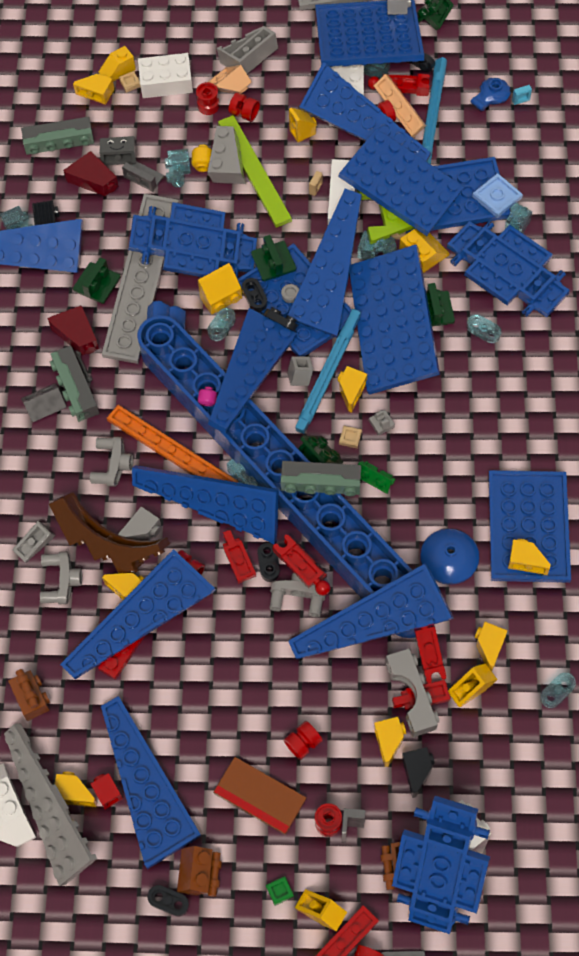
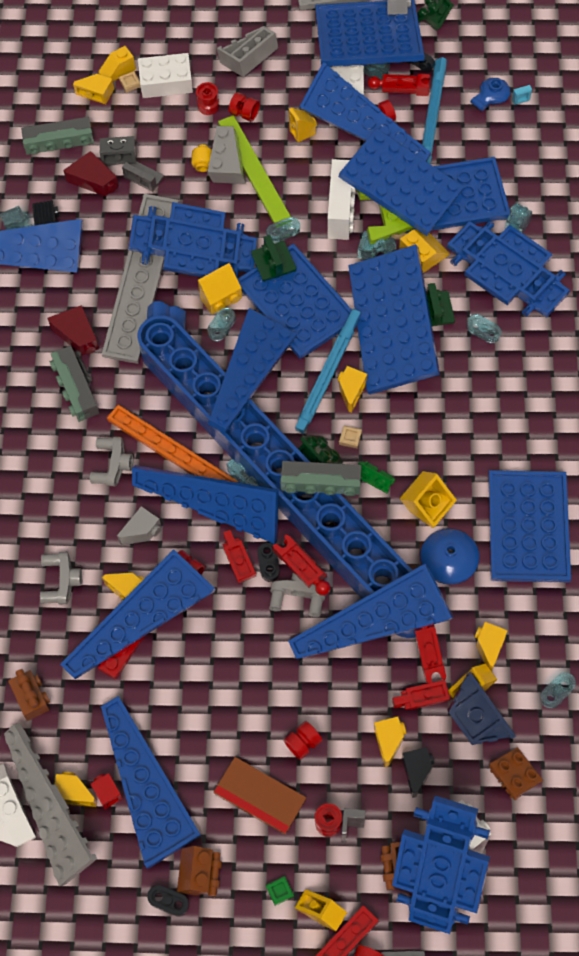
light grey slope [12,521,55,563] -> none
flat silver panel [21,384,66,422] -> none
reddish brown arch [49,492,170,574] -> none
dark green bracket [73,257,121,304] -> none
clear light blue brick [165,149,191,187] -> none
dark pink piece [198,387,217,407] -> none
light nougat slope [208,65,252,93] -> none
black plate [242,278,267,312] -> none
black plate [263,307,298,332] -> none
light grey tile [281,284,299,303] -> none
light grey brick [287,357,313,386] -> none
blue wing [288,188,362,338] -> none
tan tile [309,171,323,196] -> none
light grey tile [369,410,395,436] -> none
light nougat tile [373,74,426,137] -> none
light grey arch [385,649,439,737] -> none
light blue tile [472,173,523,218] -> none
yellow slope [508,539,550,575] -> none
none -> clear light blue plate [266,217,300,243]
none -> yellow slope [400,471,457,528]
none -> dark blue wing [447,672,516,745]
none -> dark orange hinge [489,747,543,800]

